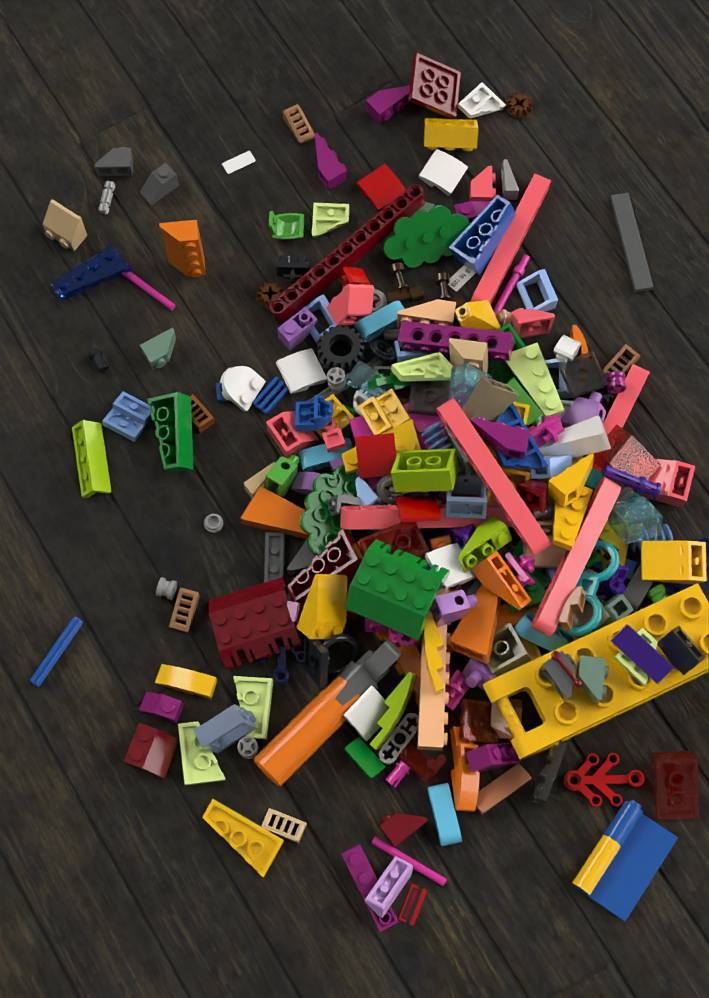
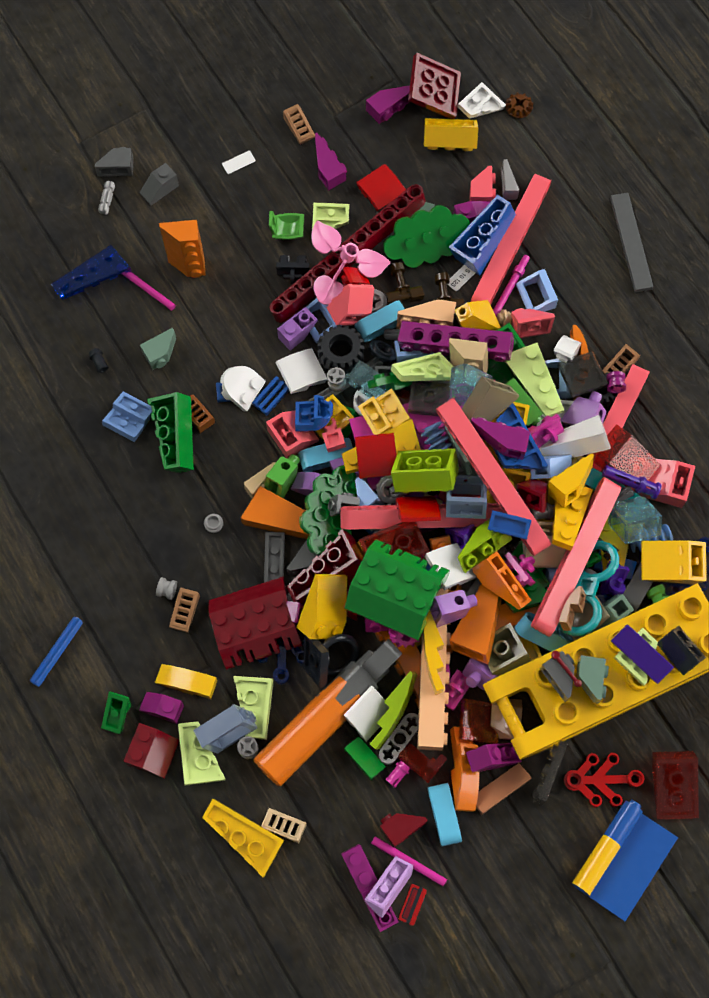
tan slope [42,199,87,251] -> none
lime panel [72,420,111,498] -> none
reddish brown gear [256,281,284,309] -> none
white slope [418,149,468,196] -> none
none -> green slope [101,691,131,734]
none -> bright pink plant [311,221,390,305]
none -> blue tile [487,510,532,540]

